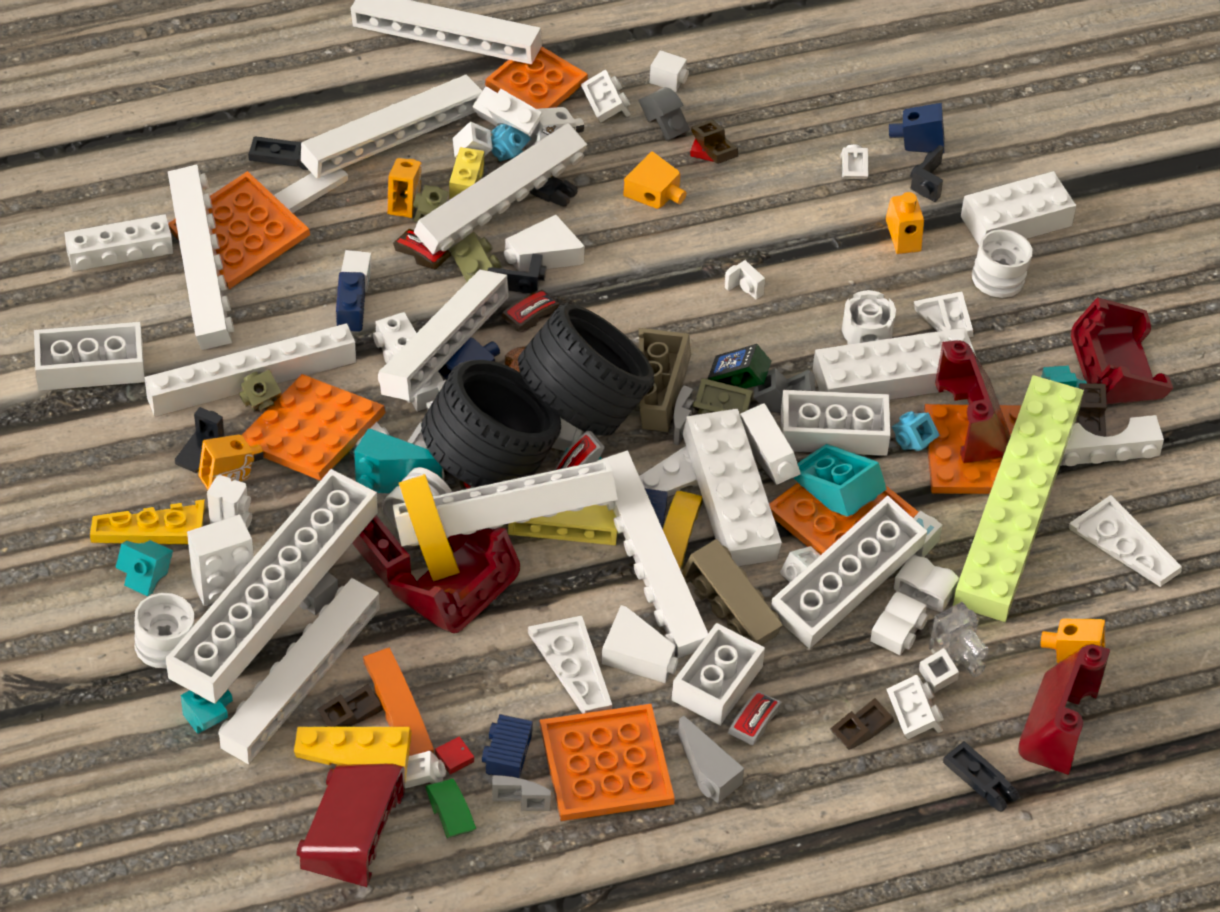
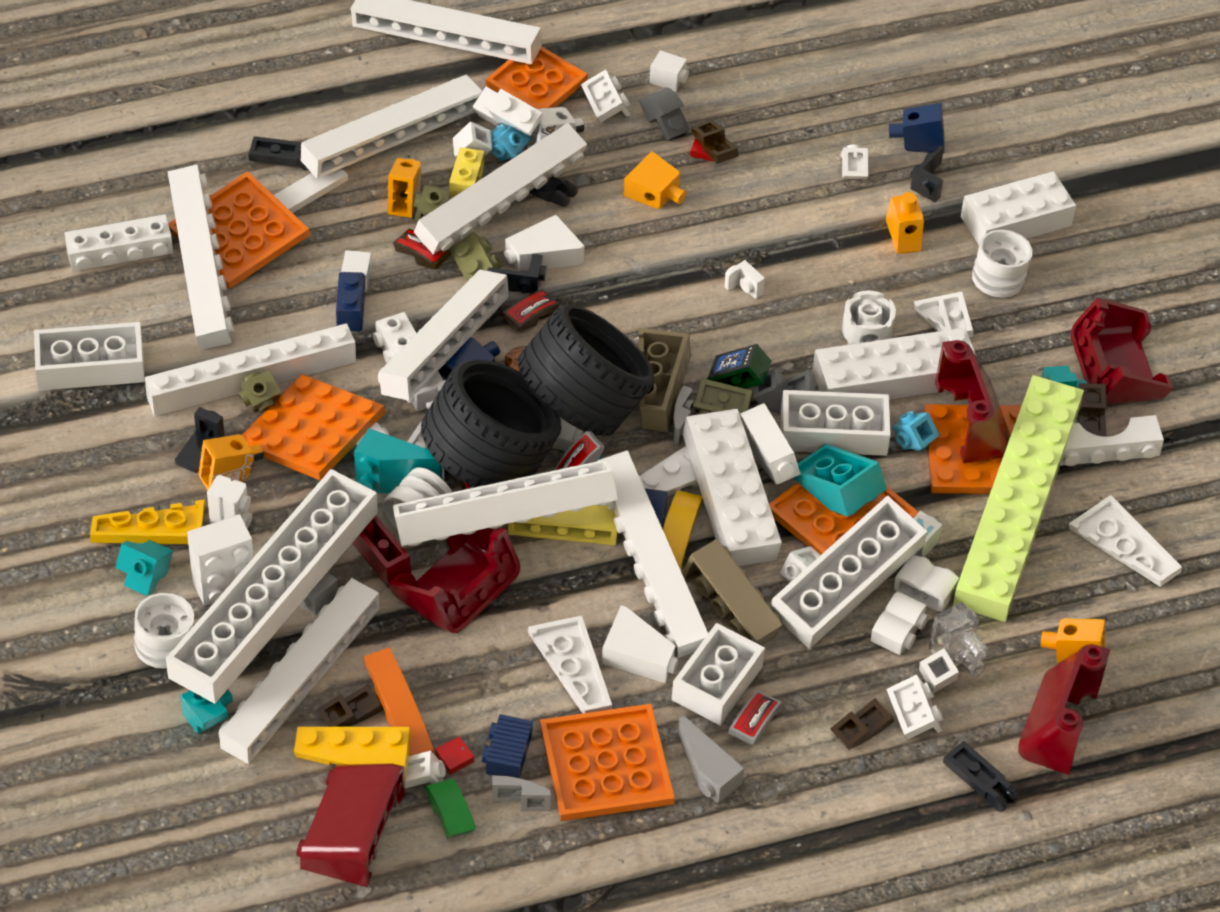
yellow slope [399,474,460,581] -> none

